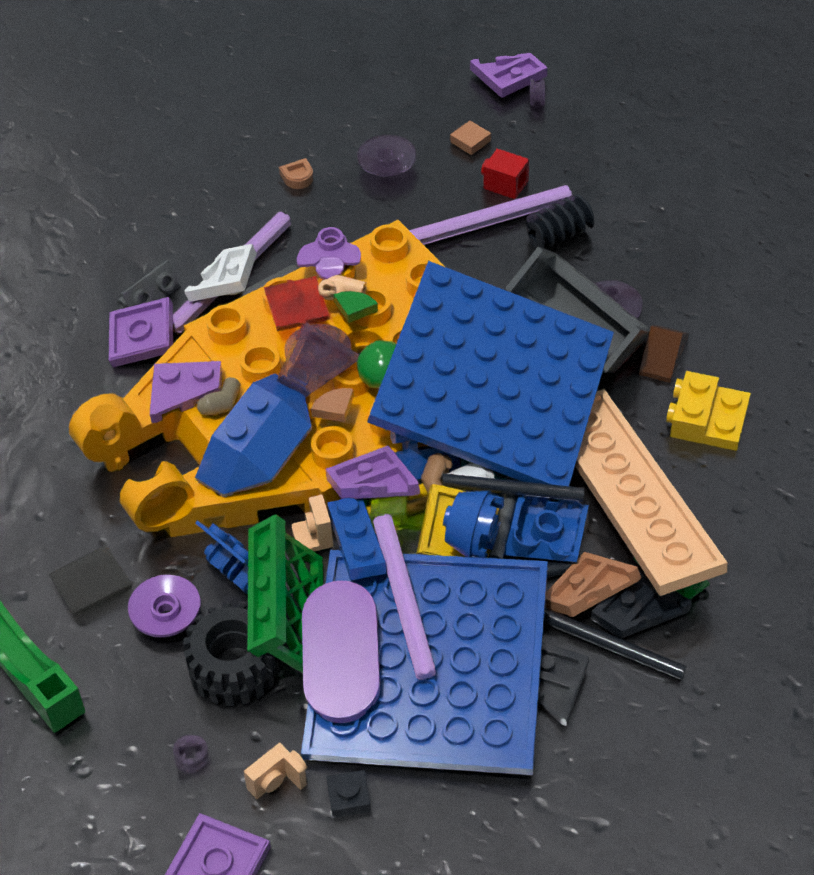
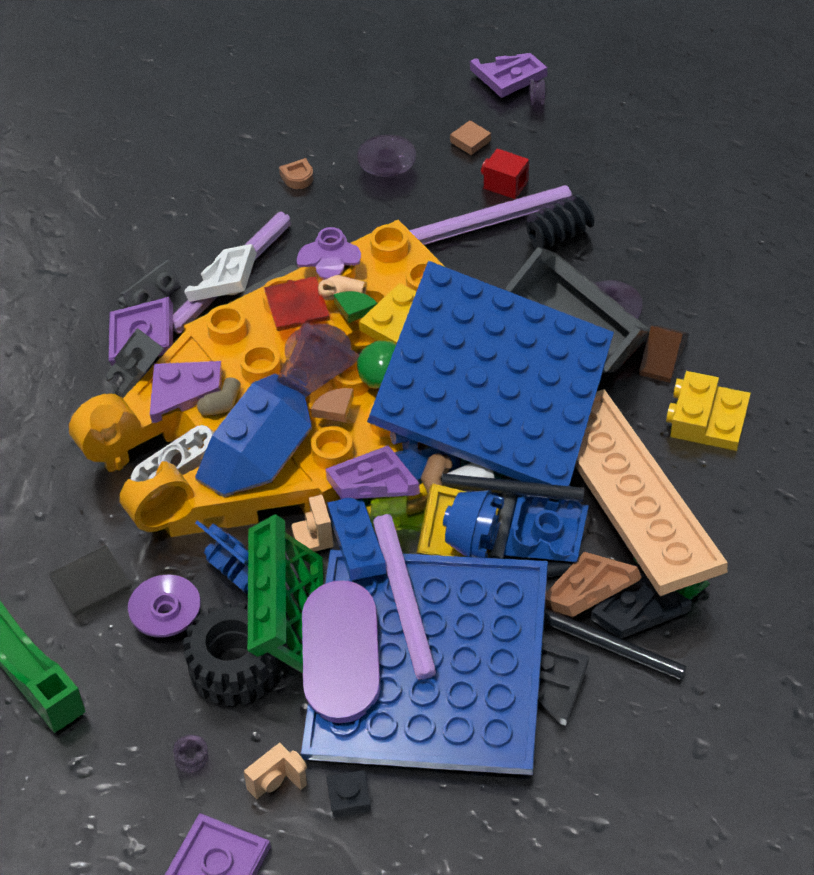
none -> dark grey hinge [105,328,164,398]
none -> white beam [131,425,214,482]
none -> yellow wing [359,283,416,344]

